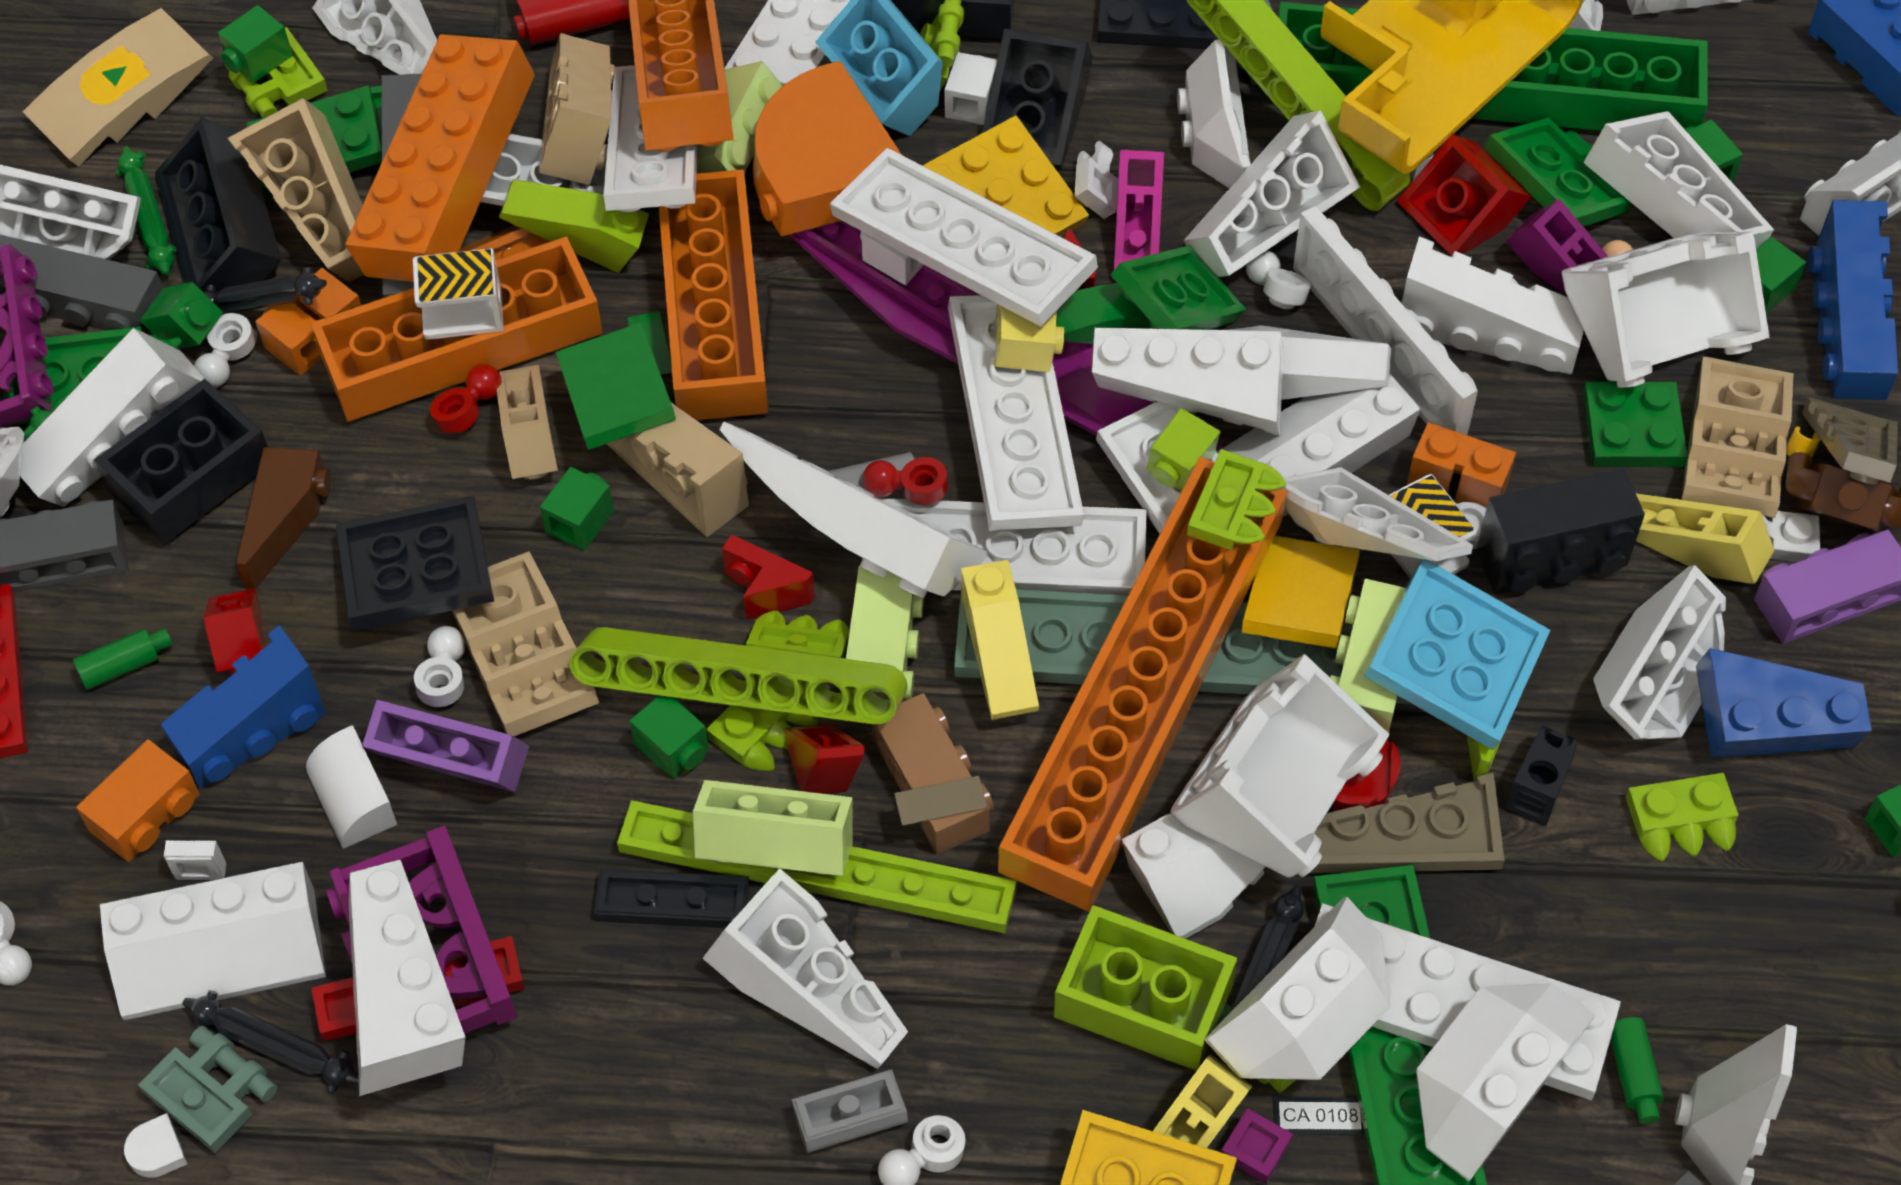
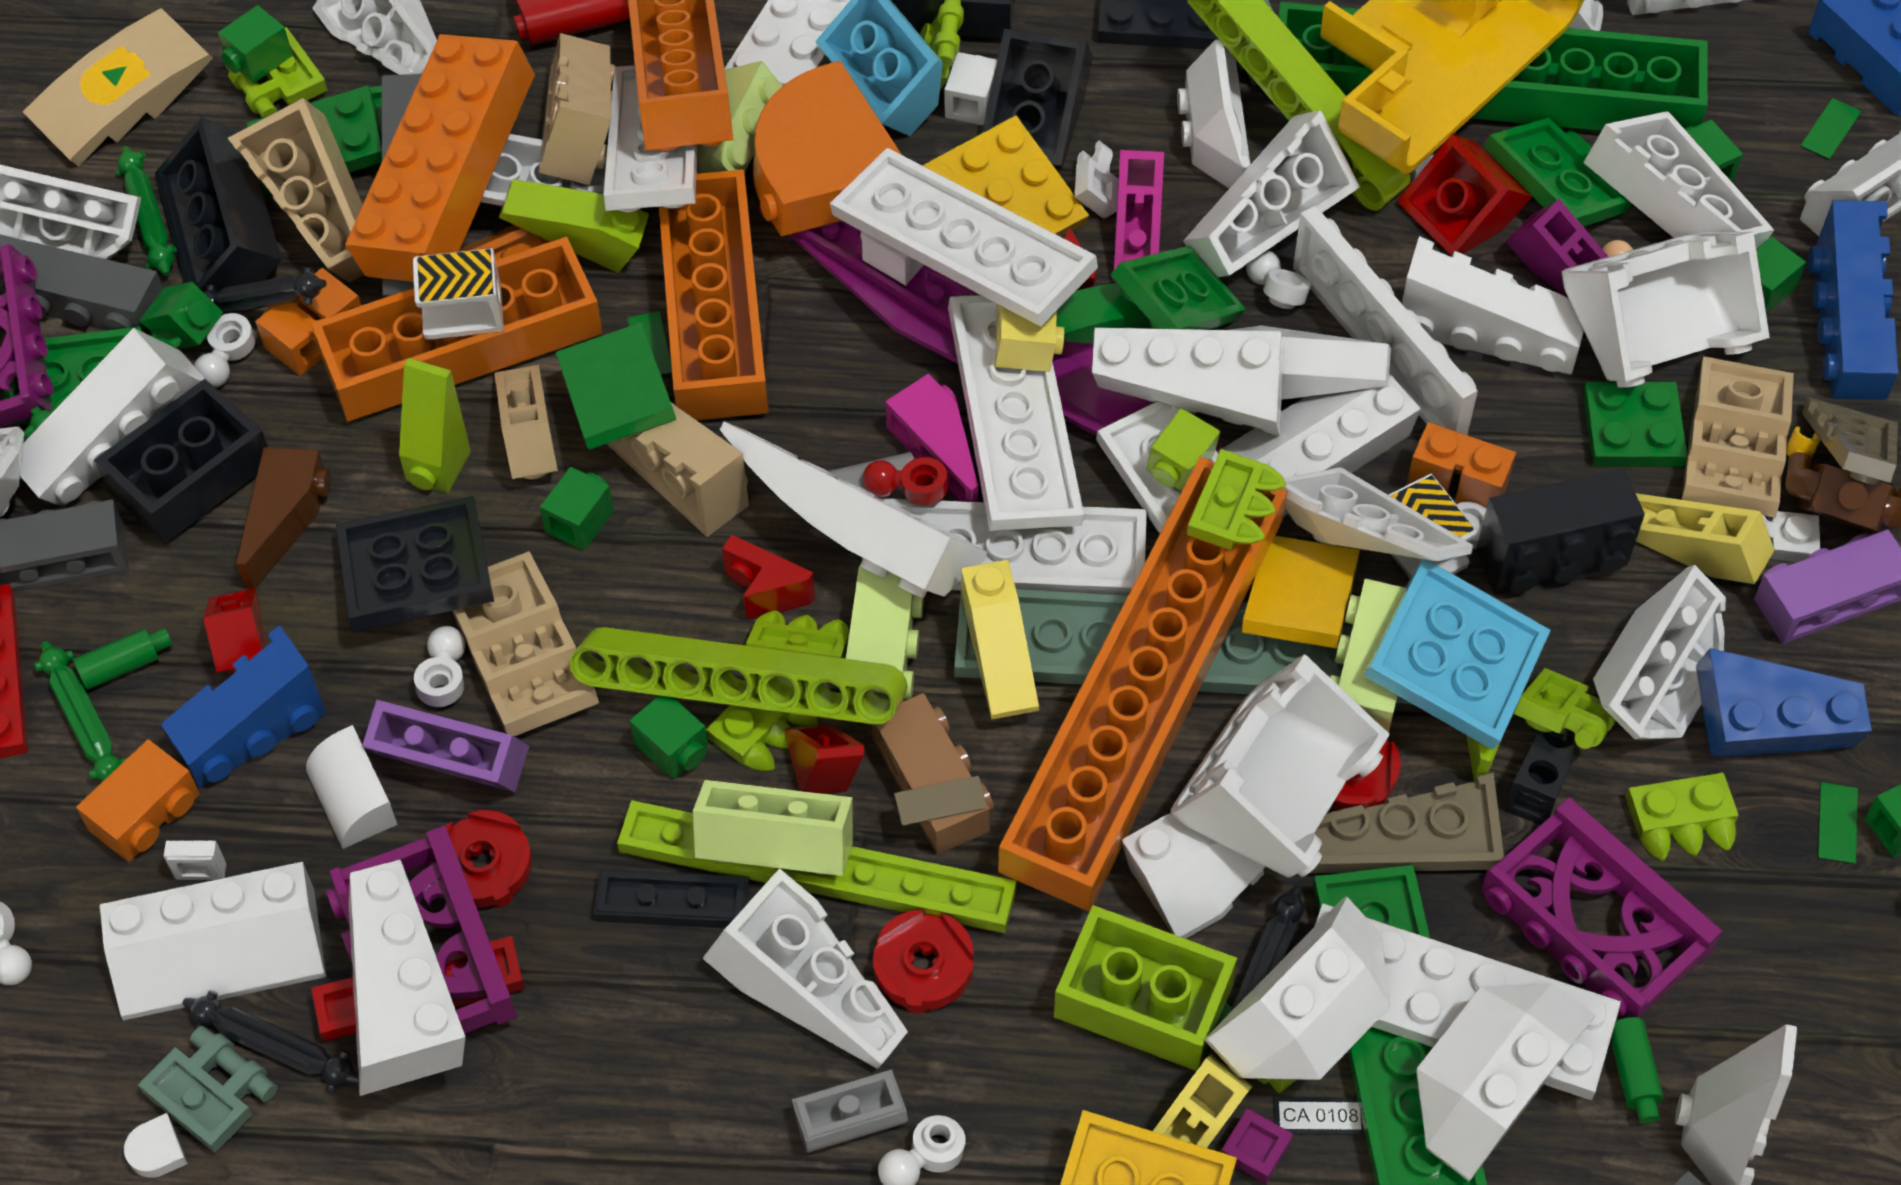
red plate [430,364,502,433] -> none
none -> green wheel [33,641,126,782]
none -> lime slope [399,358,471,494]
none -> red plate [431,810,532,908]
none -> red plate [873,910,973,1014]
none -> dark pink slope [885,374,978,502]
none -> magenta fence [1481,797,1723,1019]
none -> lime plate [1514,668,1616,749]
none -> green sticker [1800,98,1862,159]
none -> green sticker [1818,782,1858,864]

